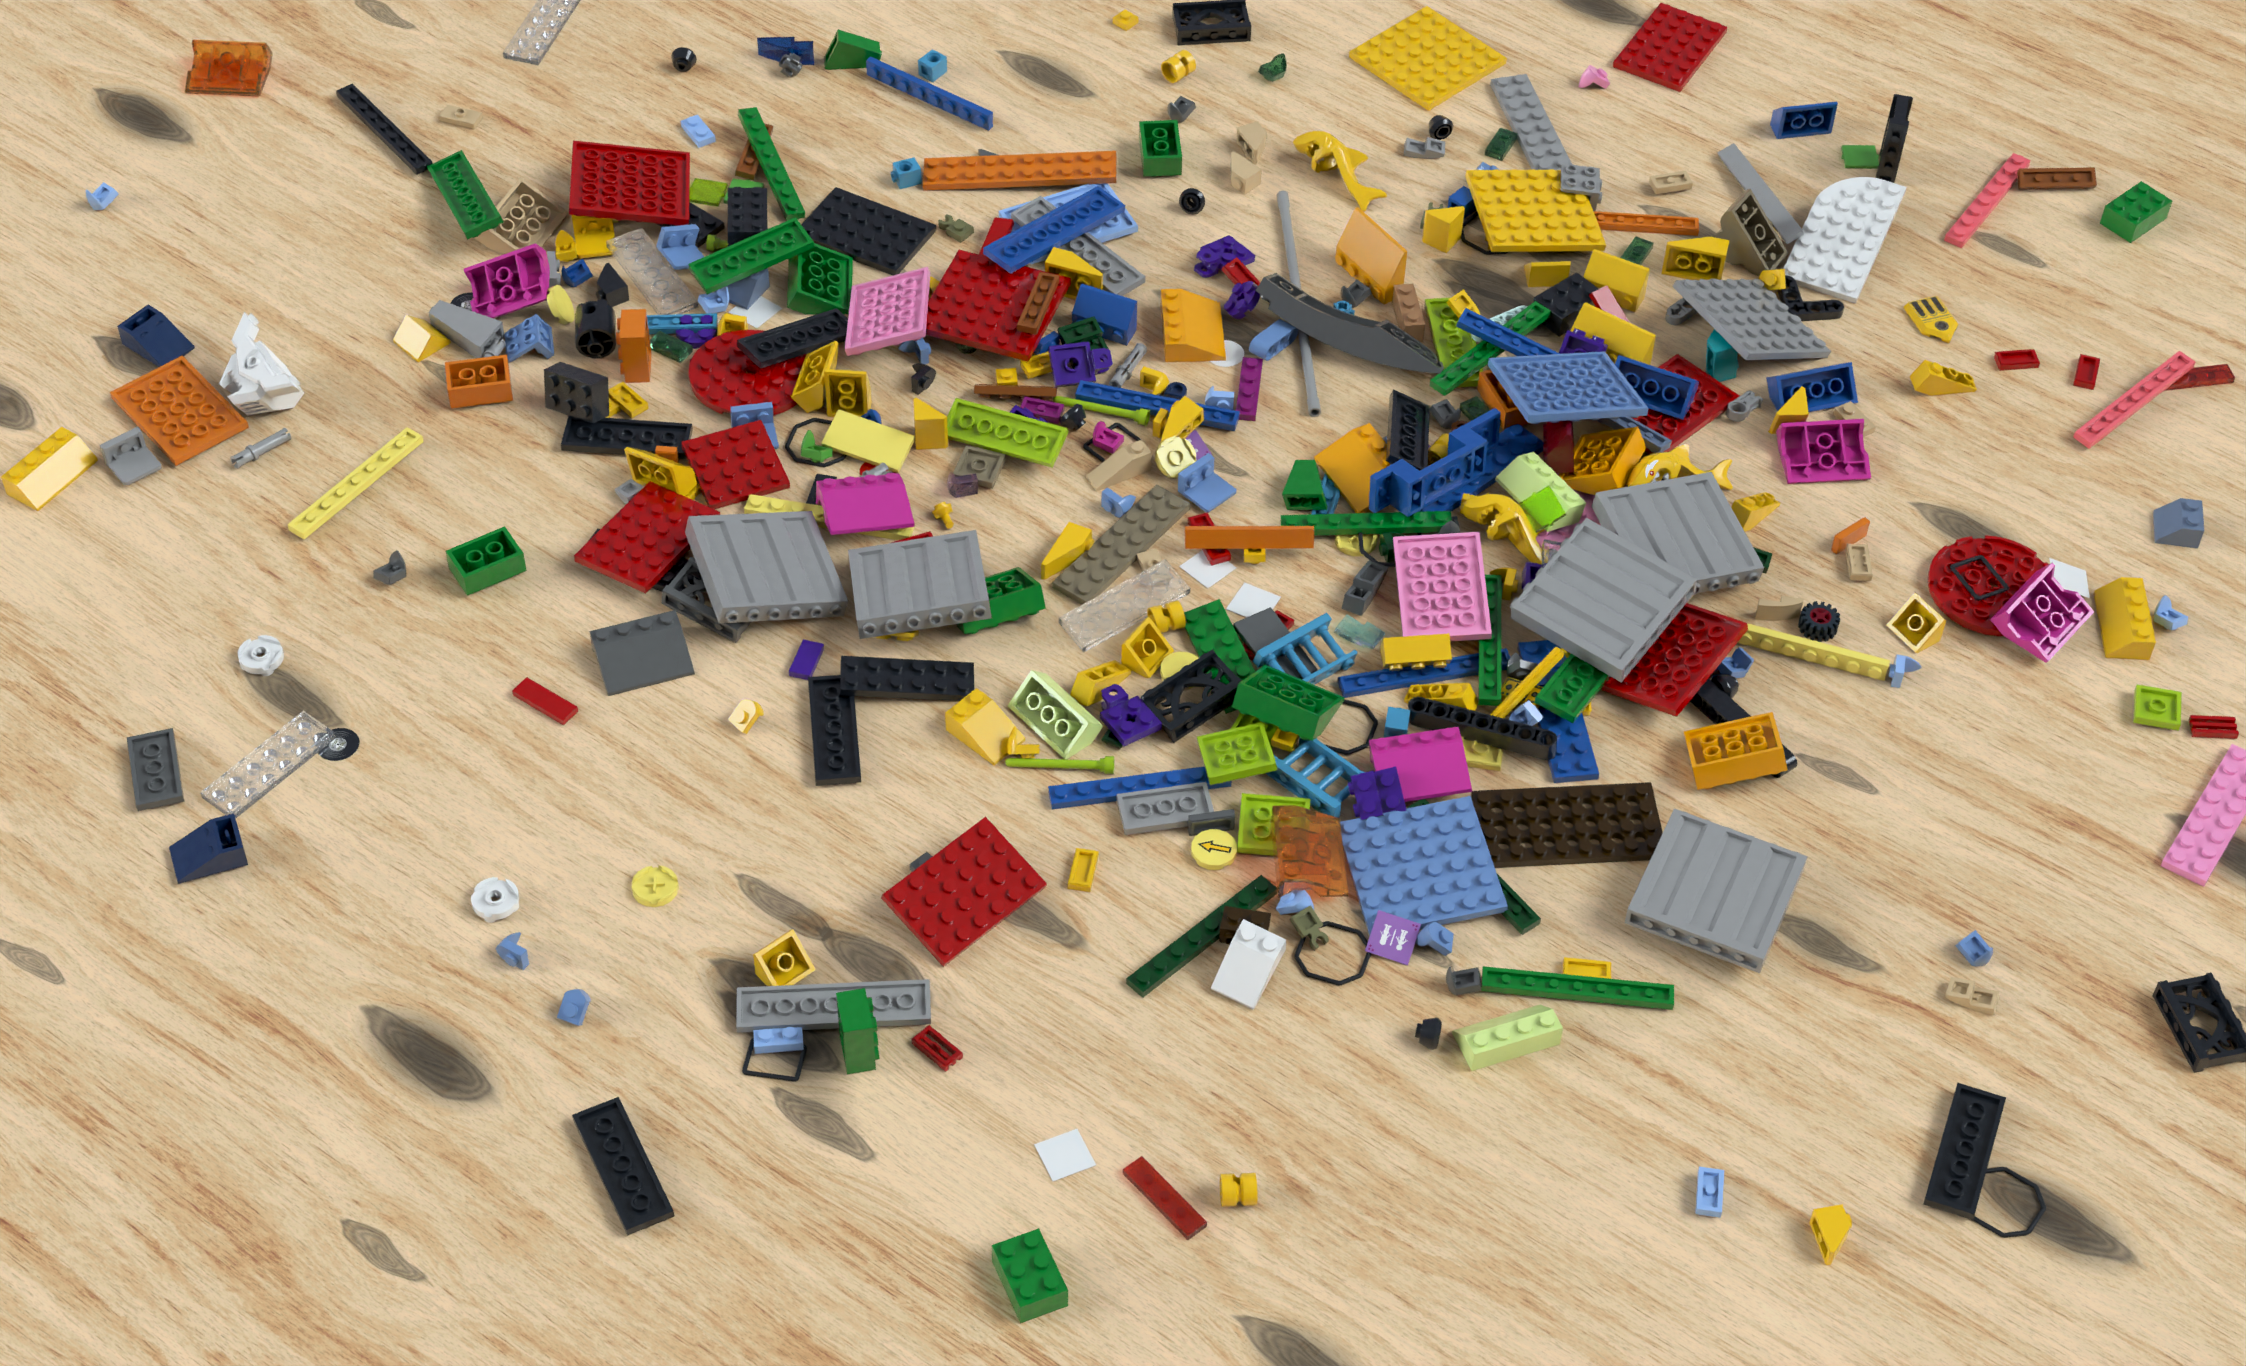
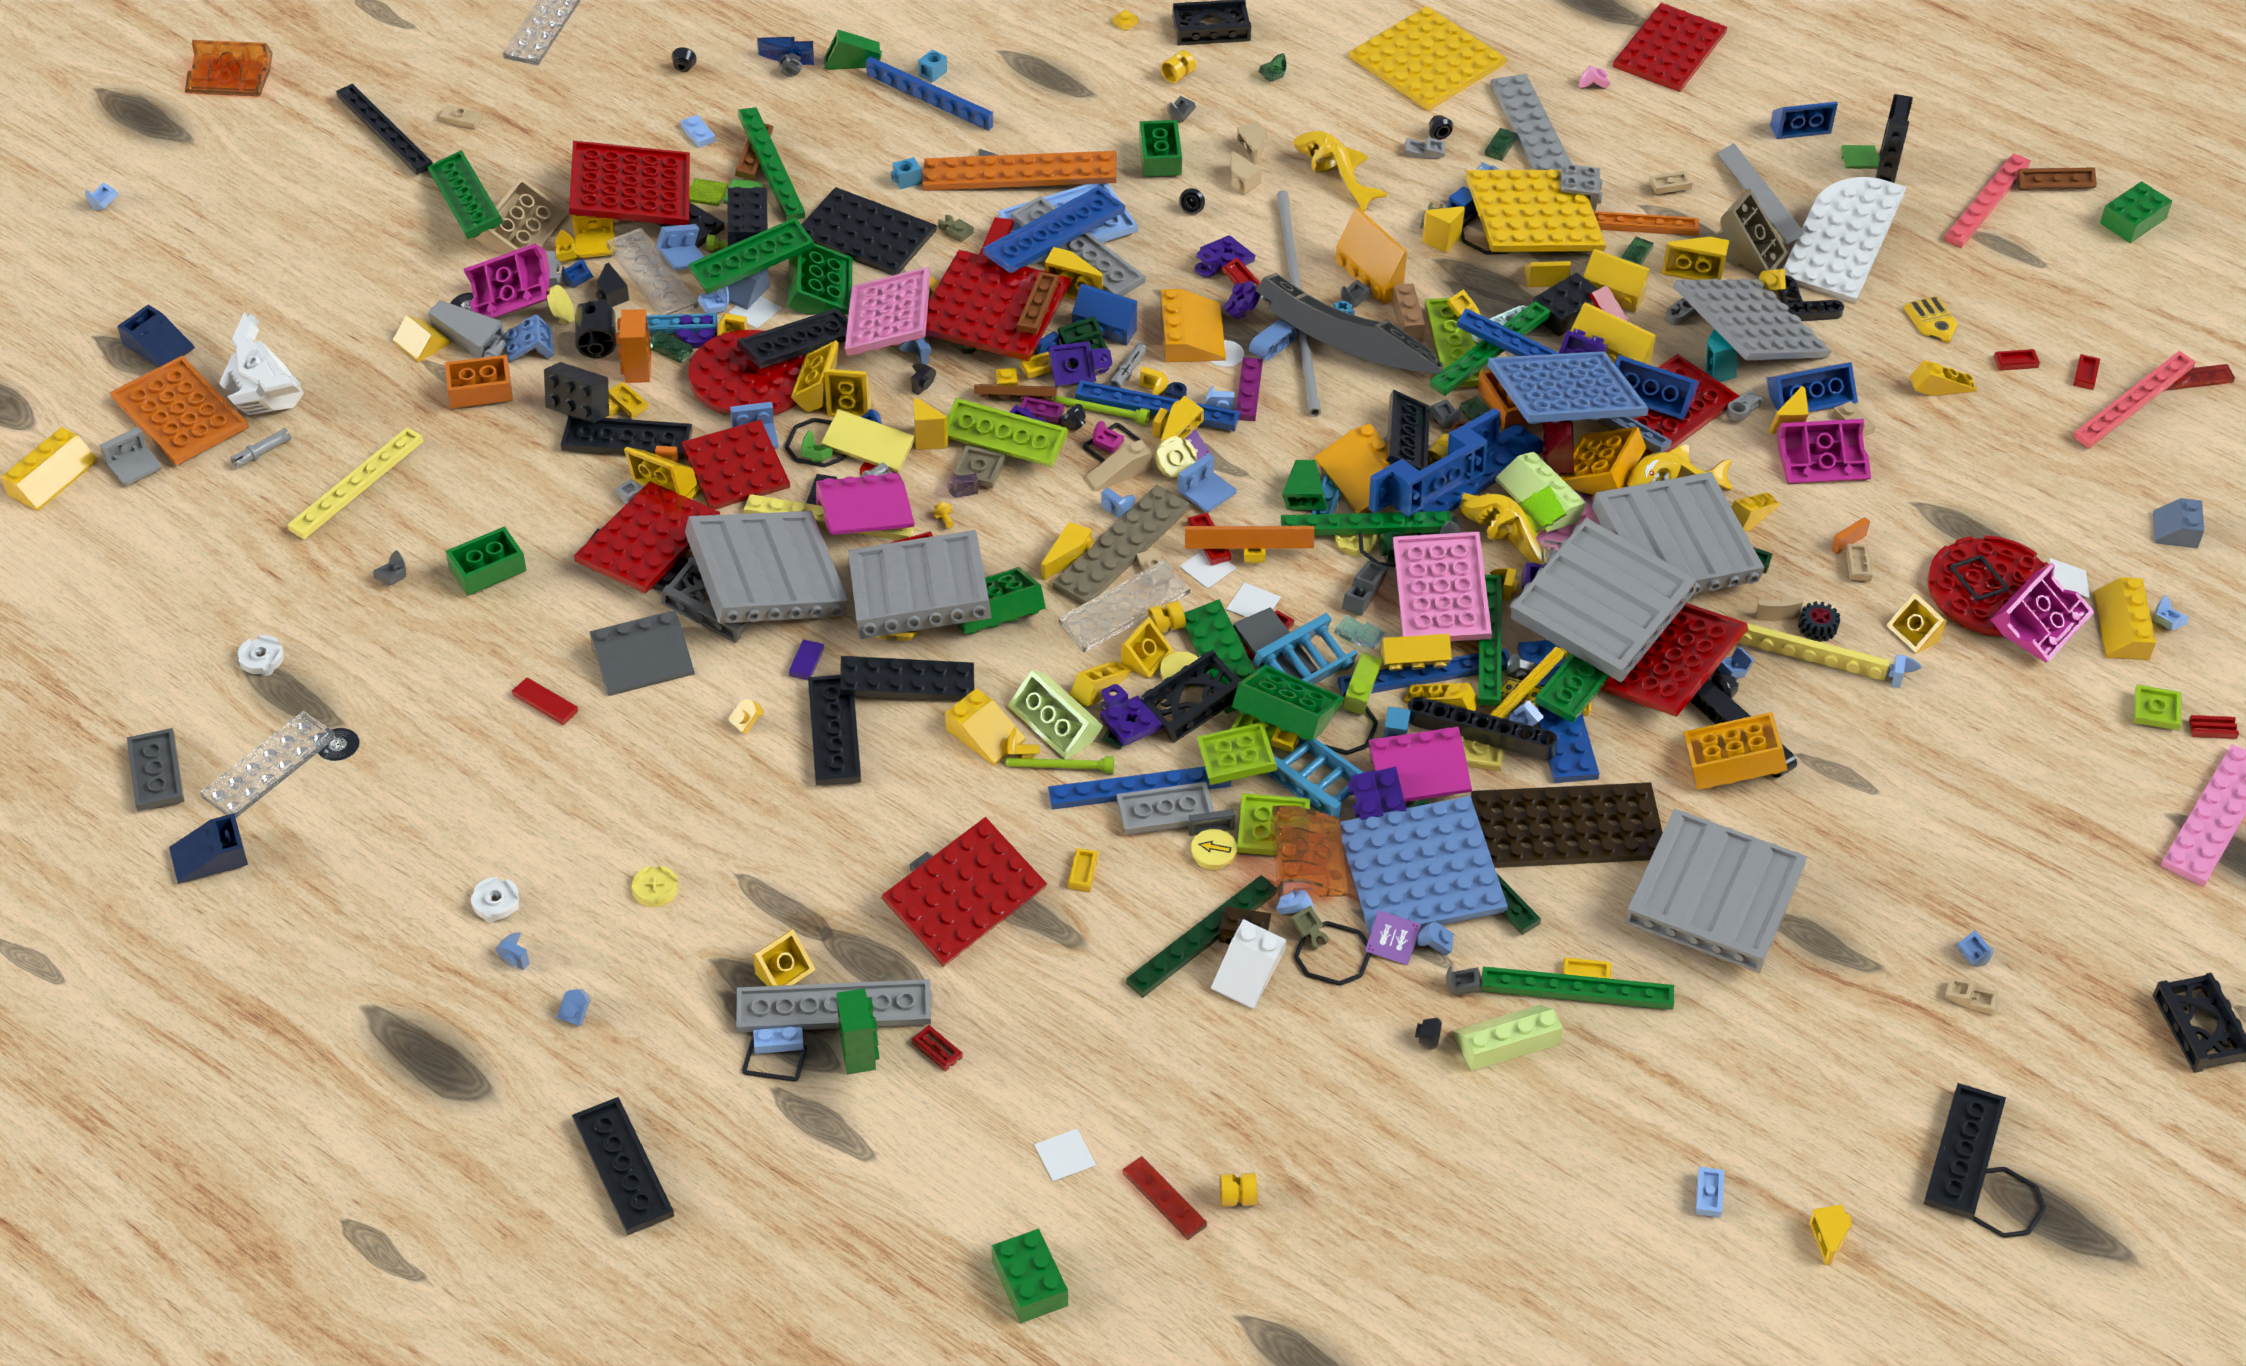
none -> lime slope [1342,653,1383,715]

